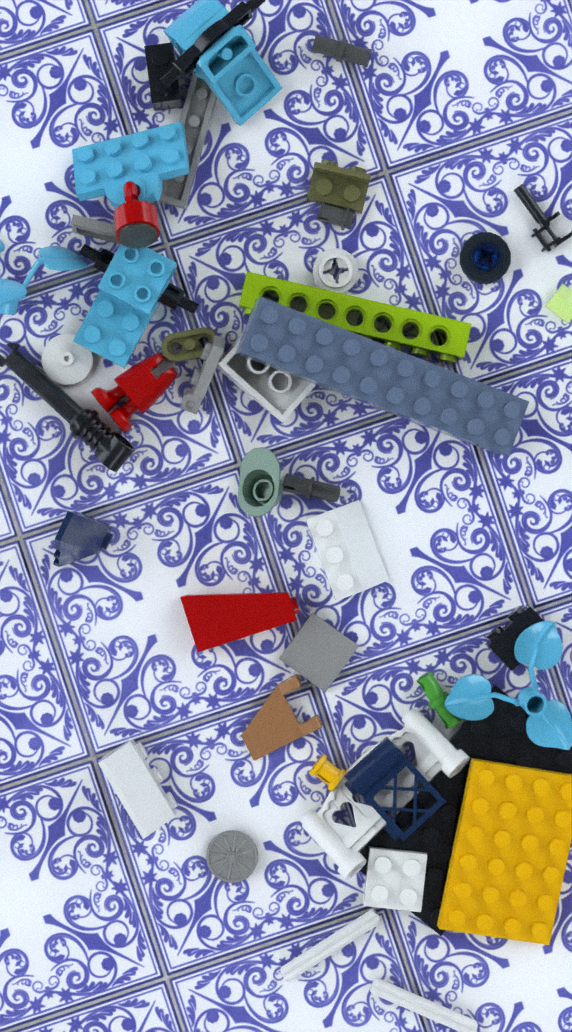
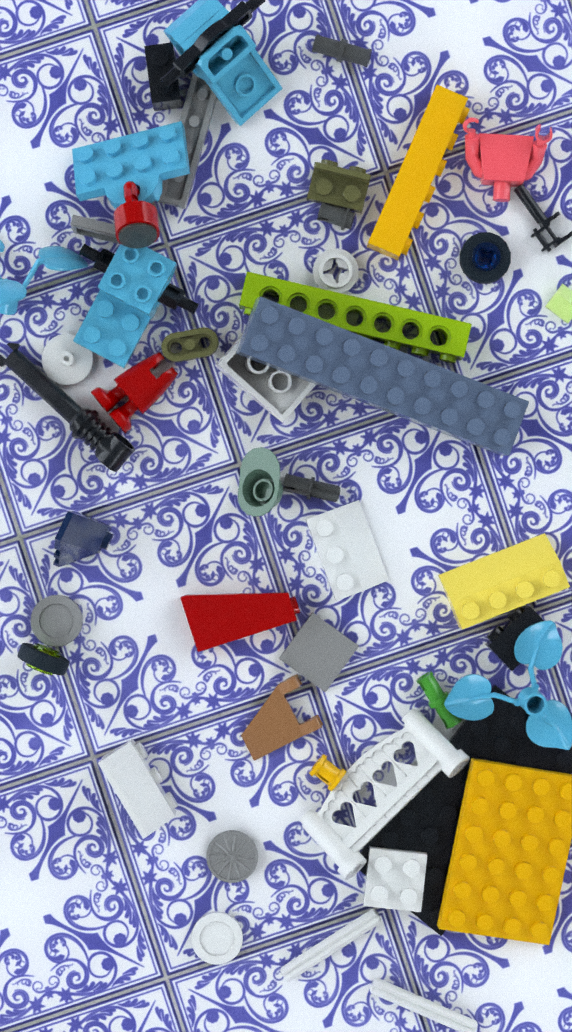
light grey hinge [180,335,225,414] -> none
dark blue piece [344,737,446,841] -> none
none -> black wheel [17,643,70,676]
none -> light grey piece [31,595,83,647]
none -> white piece [191,911,243,965]
none -> yellow brick [367,85,470,261]
none -> light yellow slope [438,533,570,630]
none -> coral torso [463,117,553,202]

